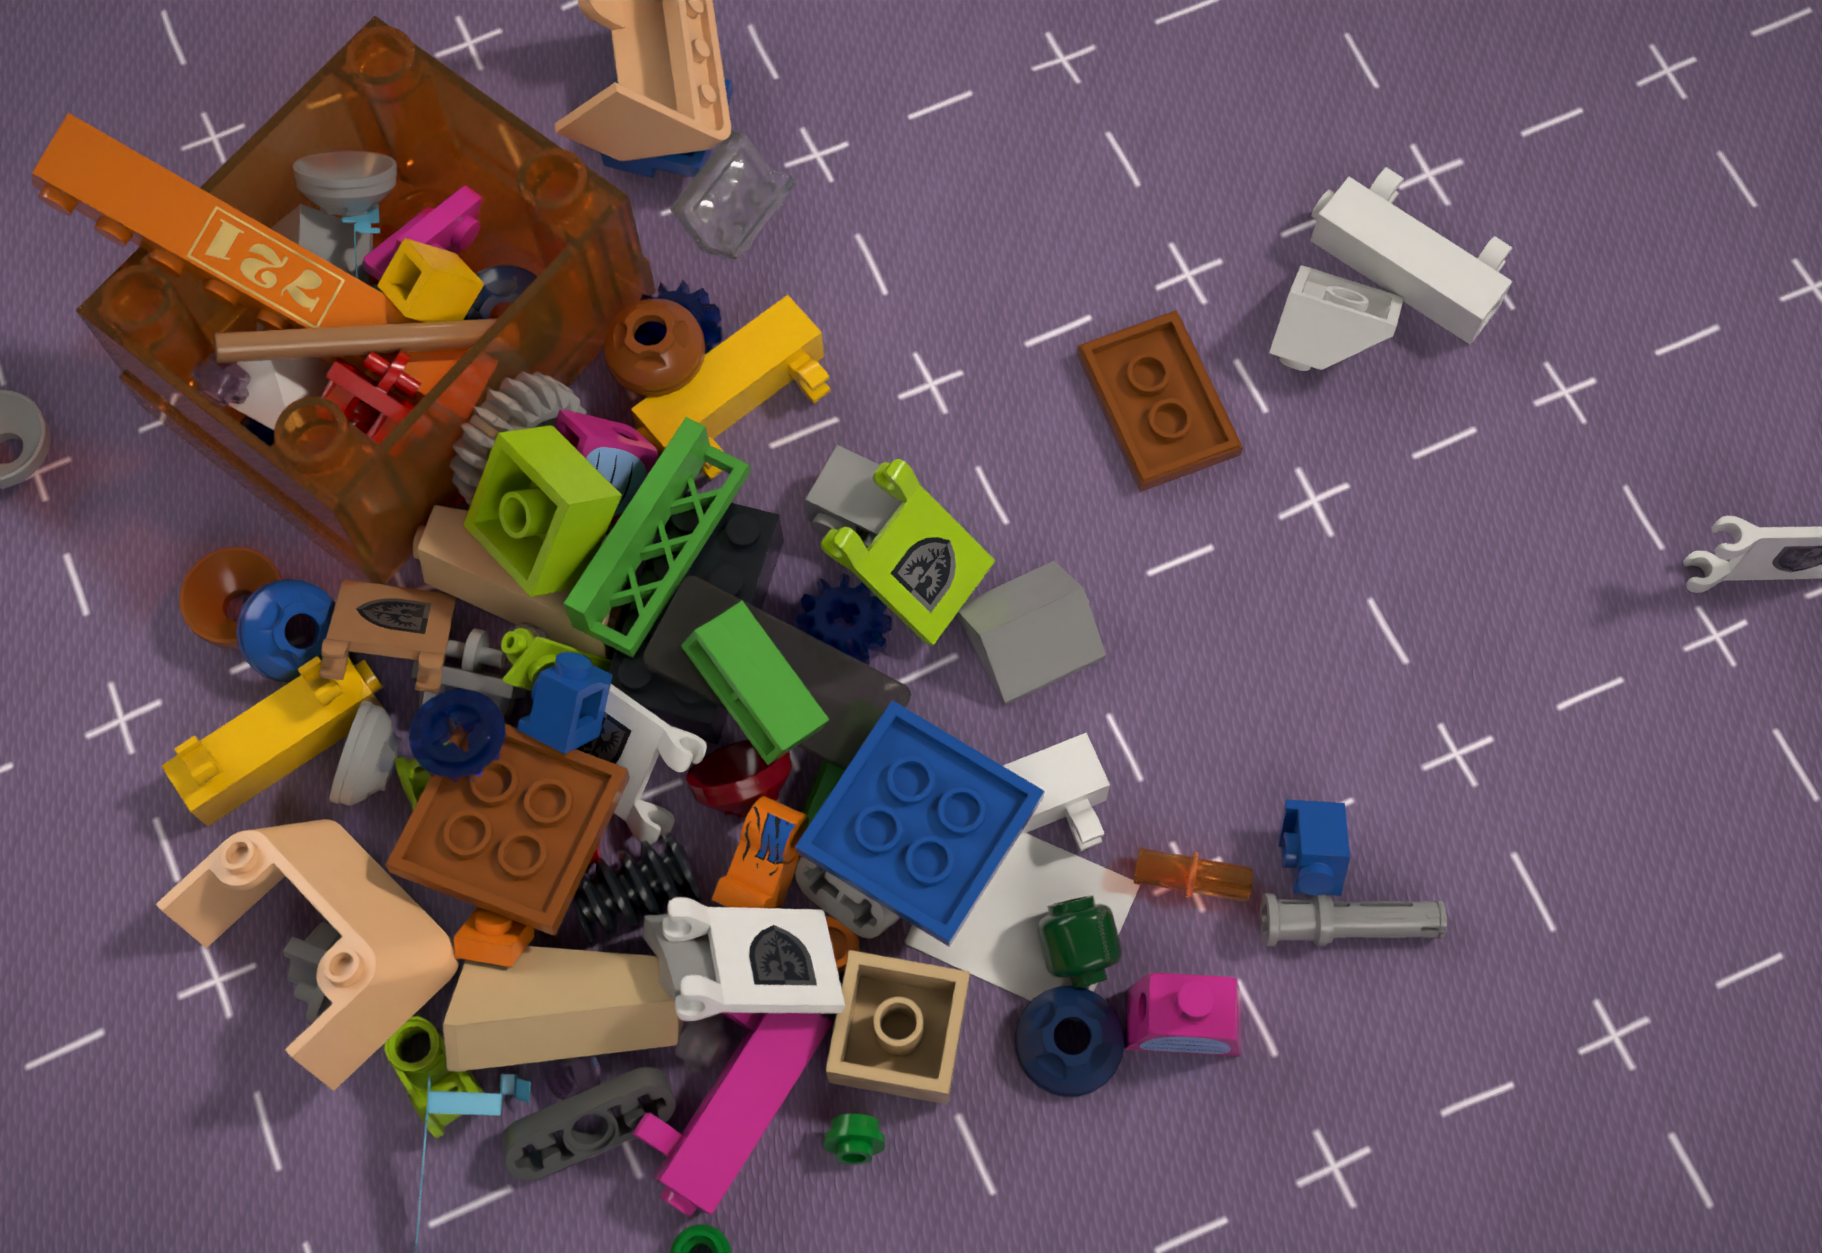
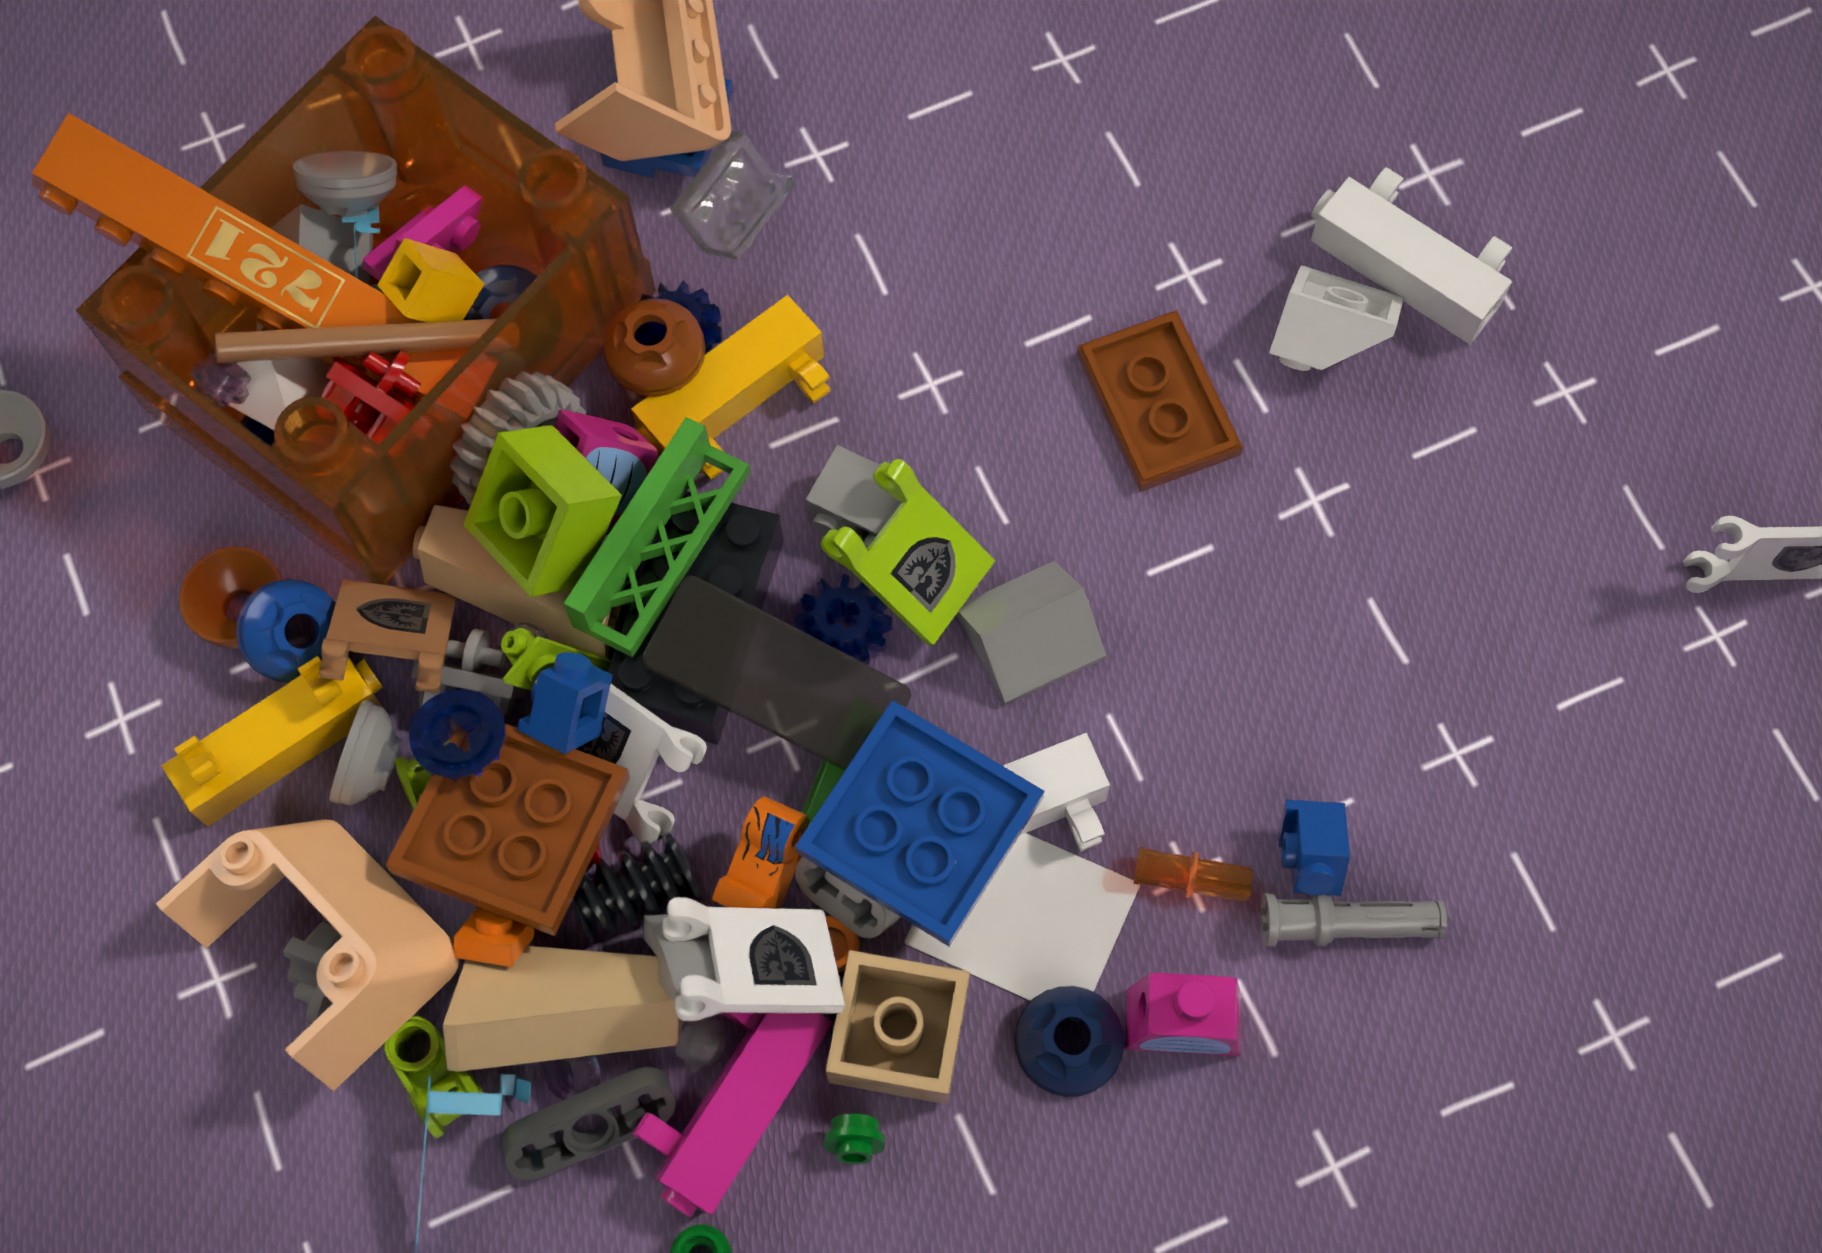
bright green piece [681,601,829,765] -> none
dark red piece [686,739,792,818] -> none
dark green head [1038,895,1122,988] -> none

